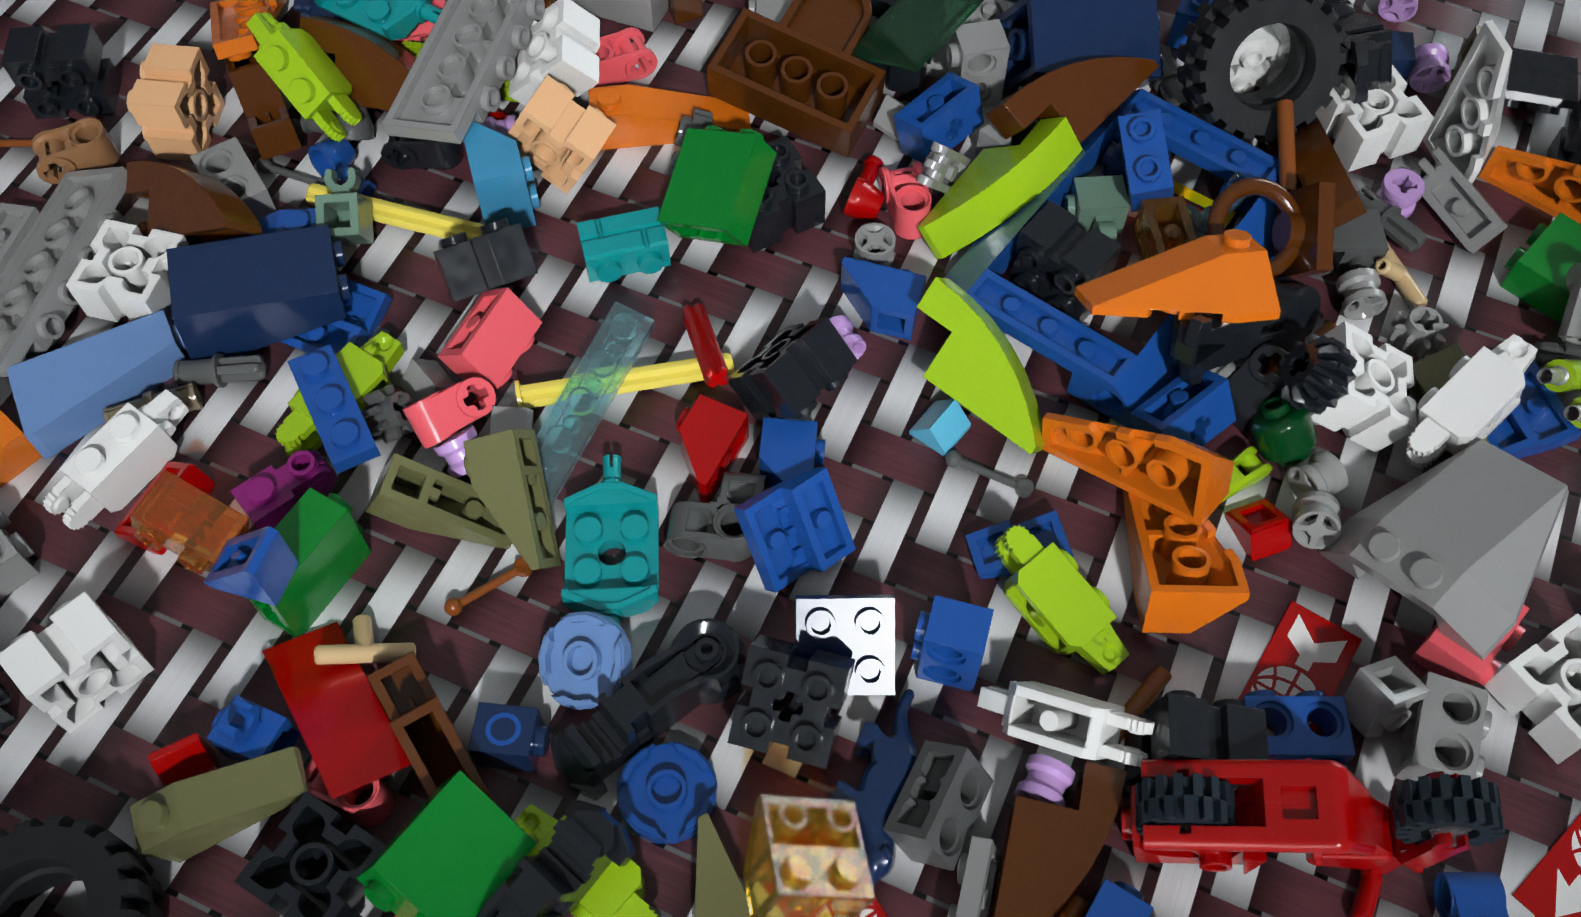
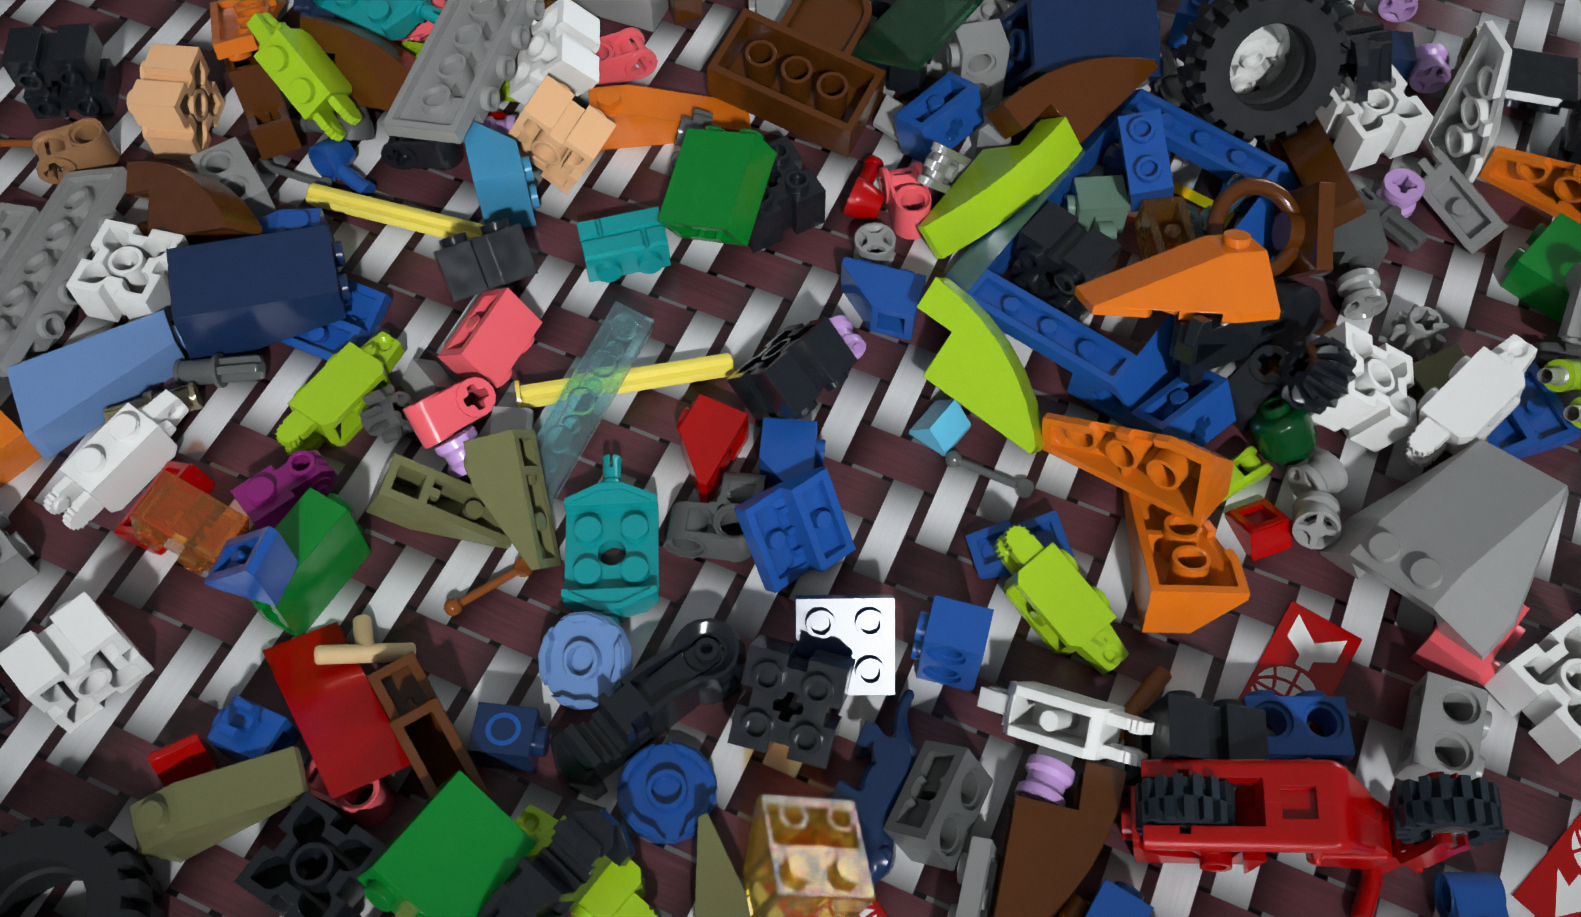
blue plate [287,344,381,474] -> none
sand green brick [315,167,374,246] -> none
red axle [682,303,729,388] -> none
dark orange piece [1276,99,1297,192] -> none
light grey brick [1344,656,1431,738] -> none
tan piece [1374,242,1428,308] -> none

